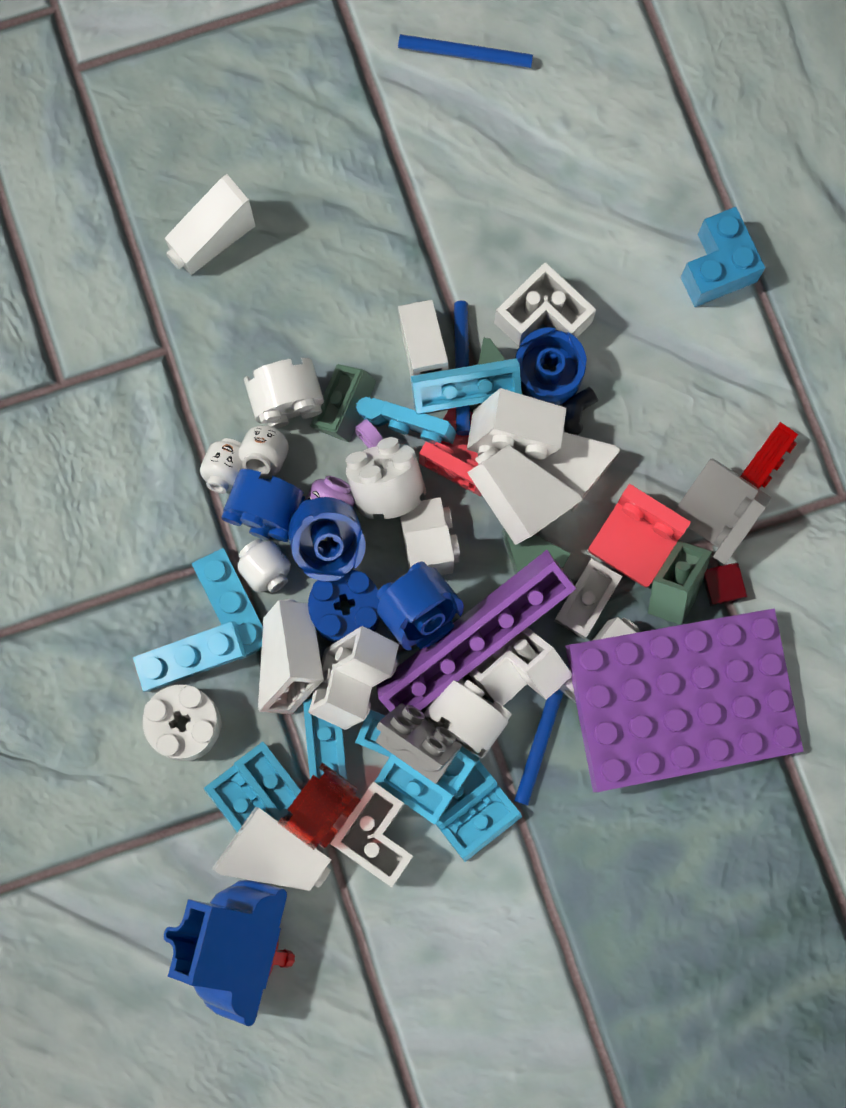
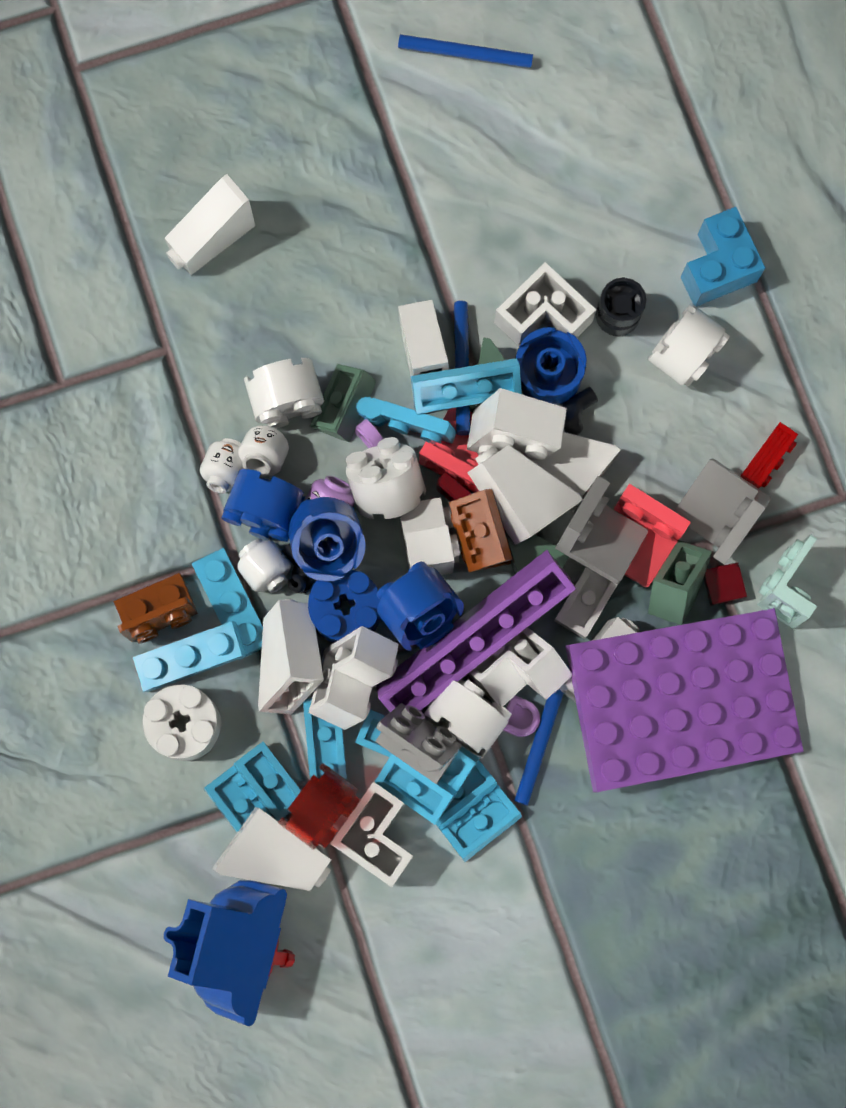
none -> dark orange bracket [113,573,198,644]
none -> black arm [282,543,314,593]
none -> dark red tile [436,472,471,502]
none -> dark orange bracket [449,489,512,573]
none -> lavender tile [503,695,540,737]
none -> light grey bracket [555,476,648,584]
none -> black wheel [595,277,647,337]
none -> white brick [647,303,730,386]
none -> light aqua bracket [757,534,817,629]

